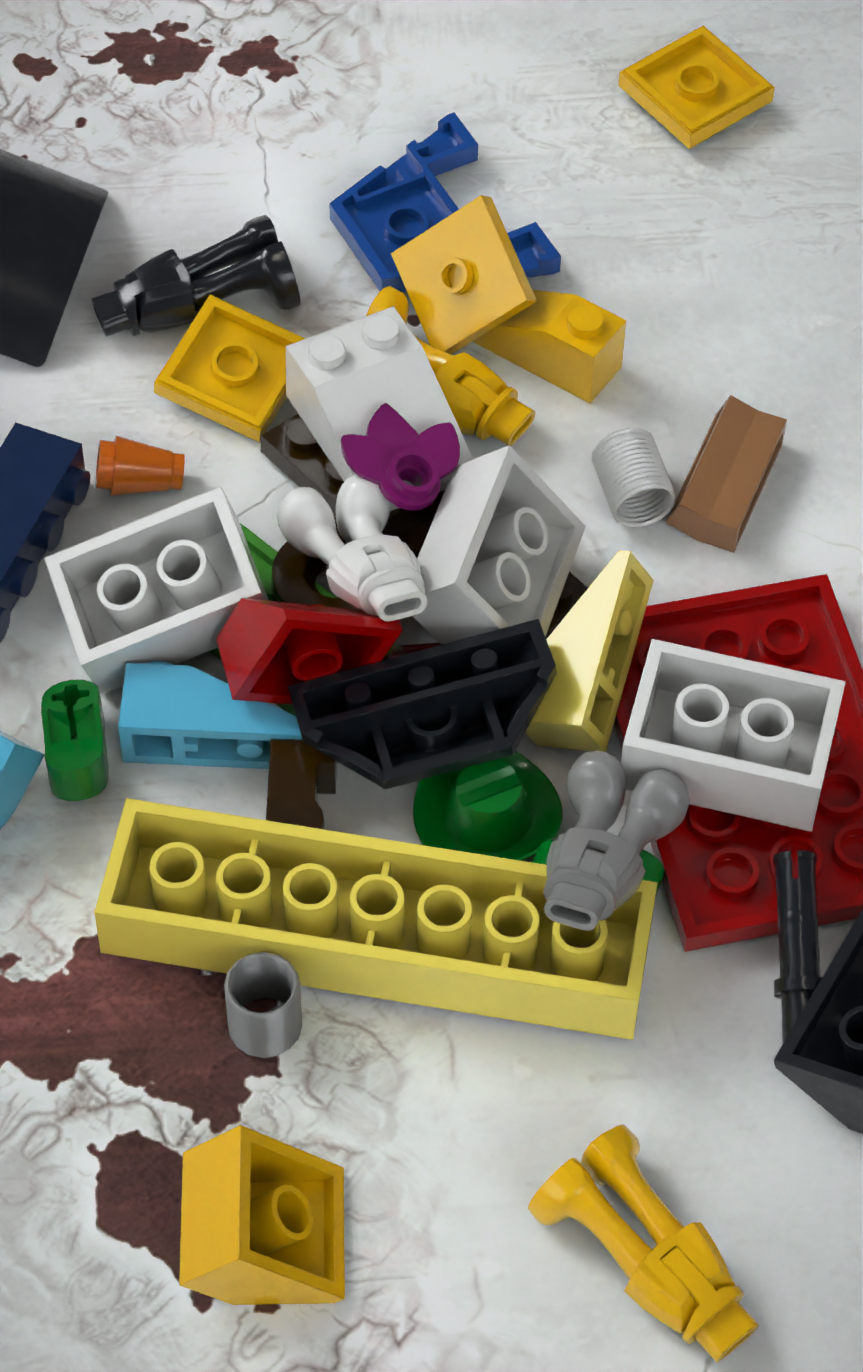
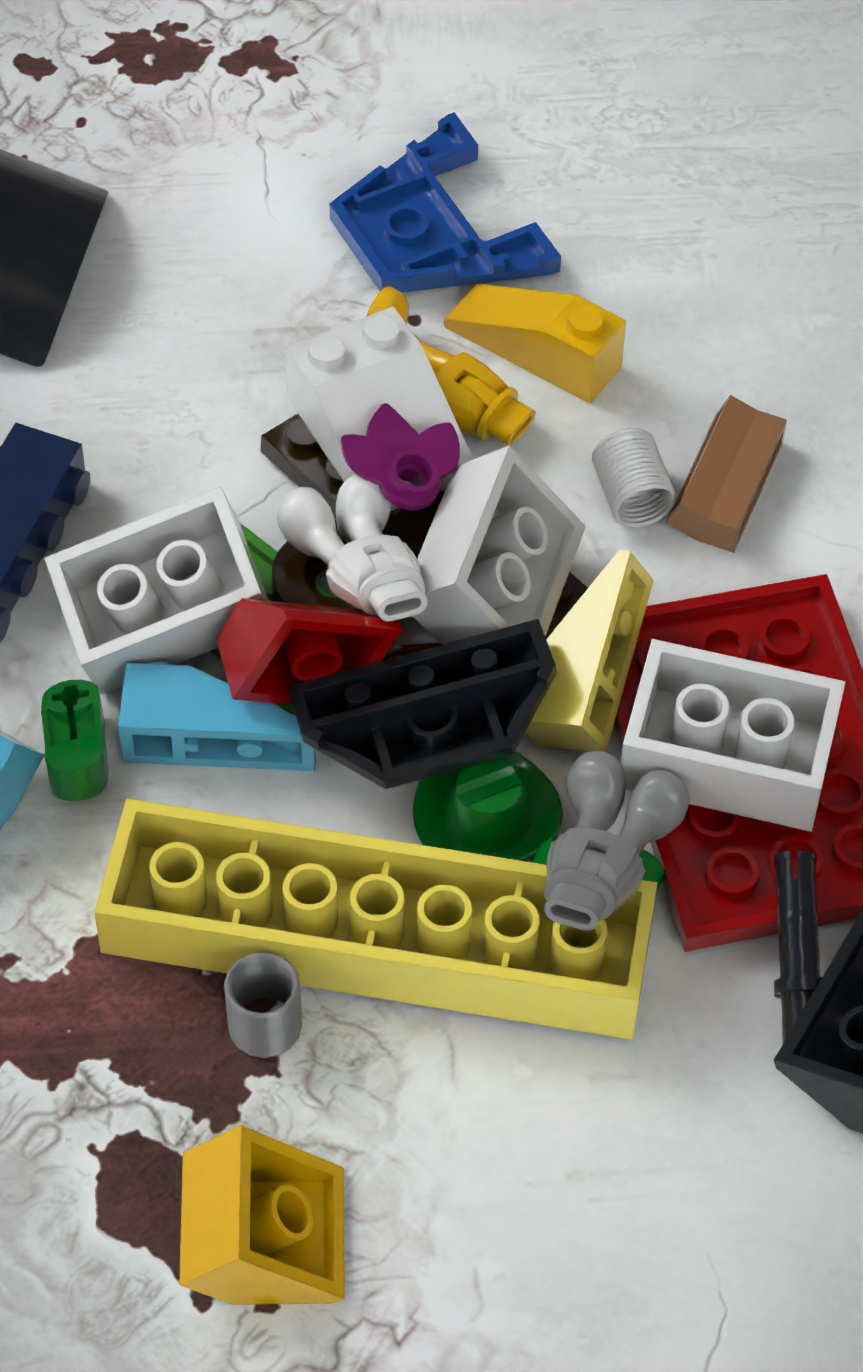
black piece [91,214,301,337] -> none
orange cone [95,435,185,496] -> none
yellow plate [154,294,305,443] -> none
dark brown leg [266,739,337,829] -> none
yellow plate [391,195,537,354] -> none
yellow piece [528,1125,759,1363] -> none
yellow plate [618,26,775,149] -> none

